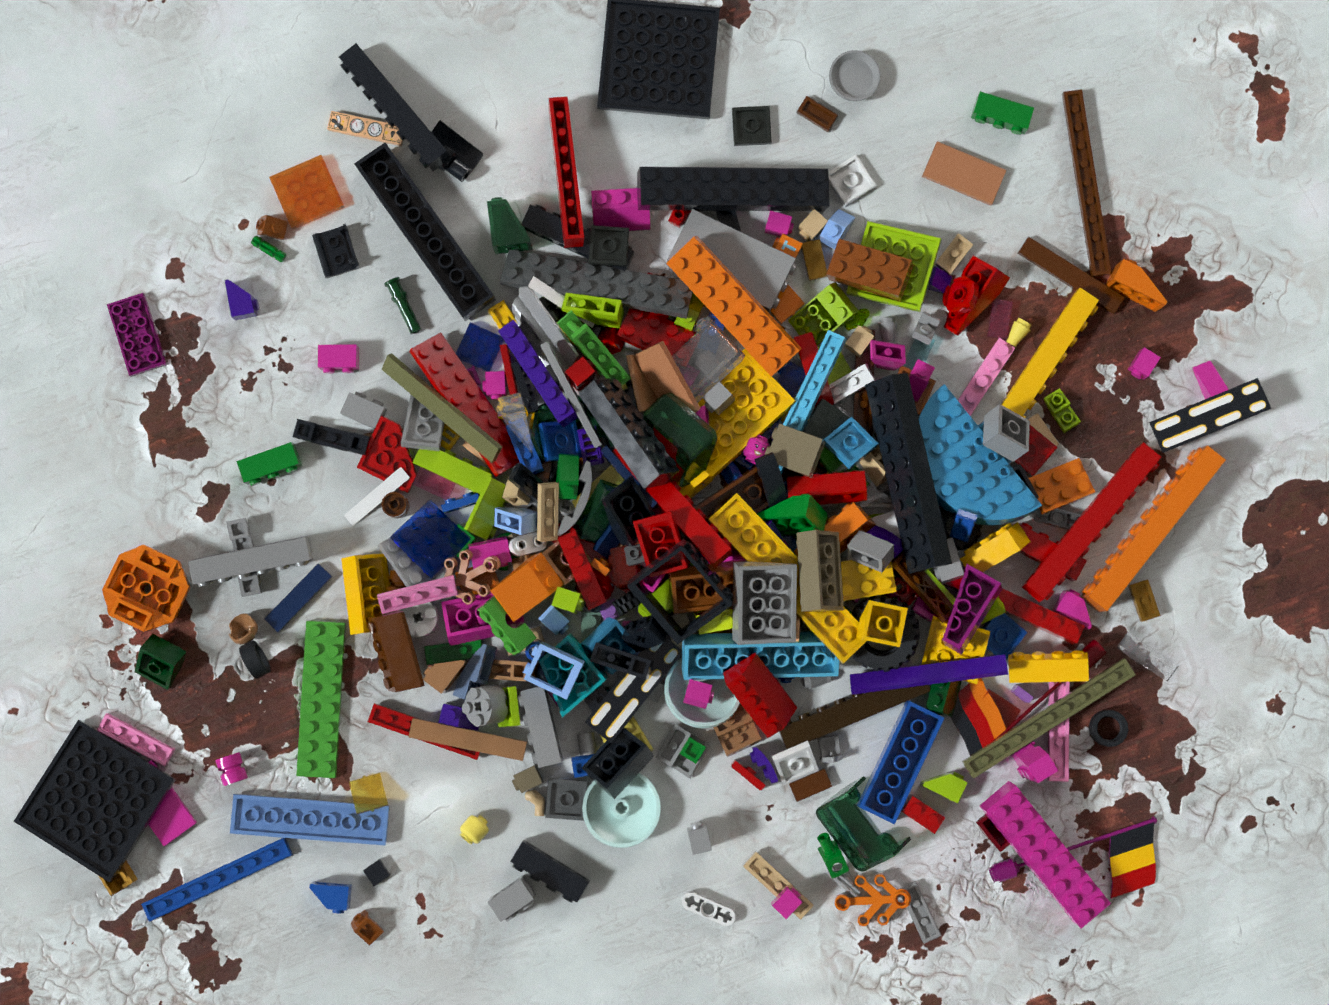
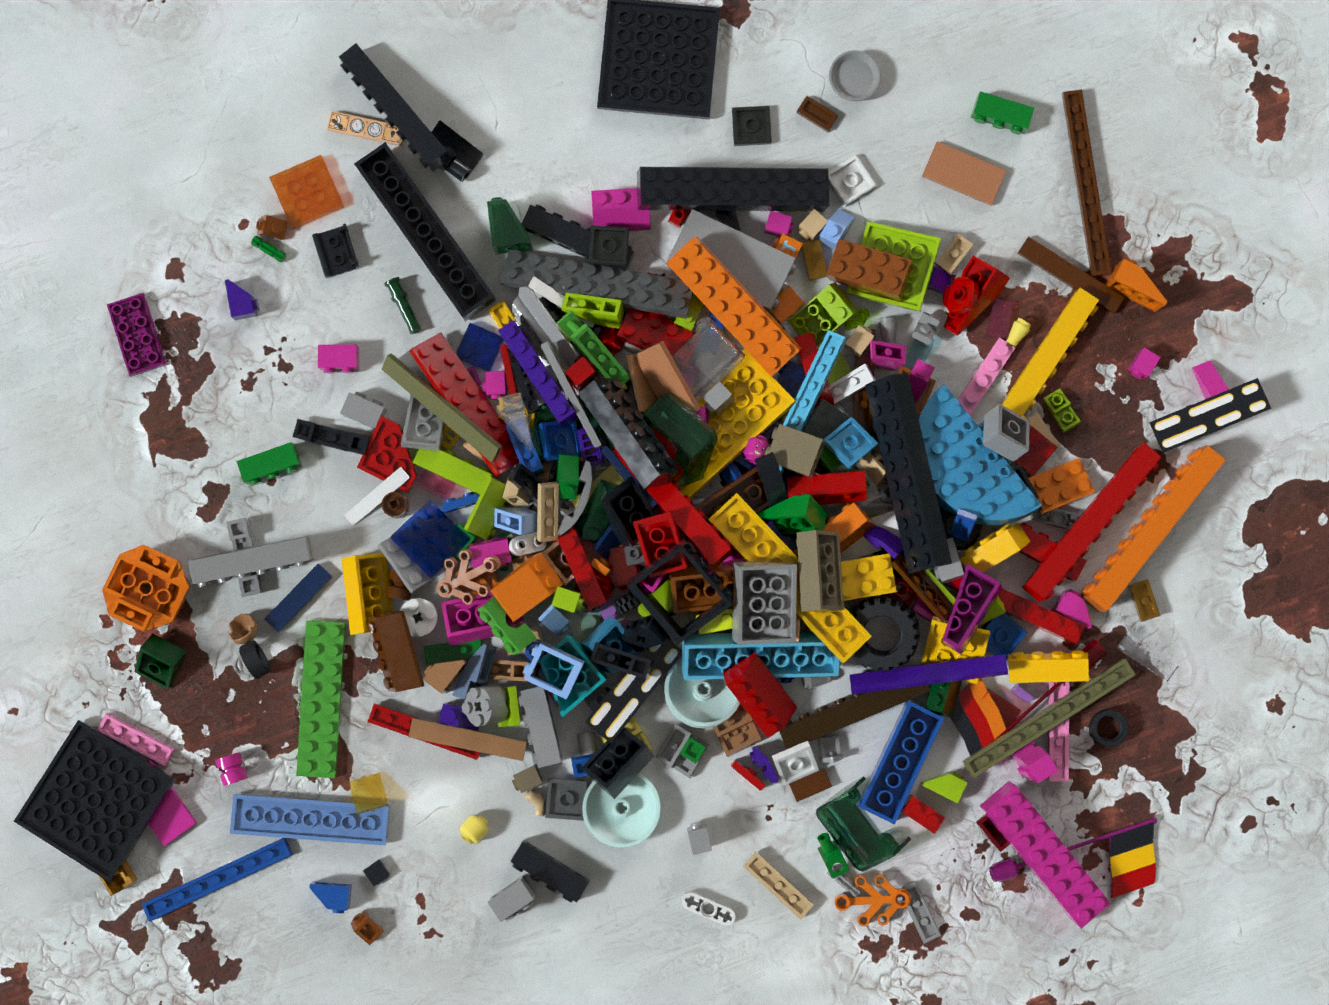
bright pink tile [377,575,458,614] -> none
red brick [548,96,584,248] -> none
dark pink brick [683,679,714,709] -> none
yellow tile [690,471,713,492] -> none
dark pink brick [771,886,802,919] -> none
light grey brick [847,530,894,573] -> none
yellow slope [856,600,908,647] -> none

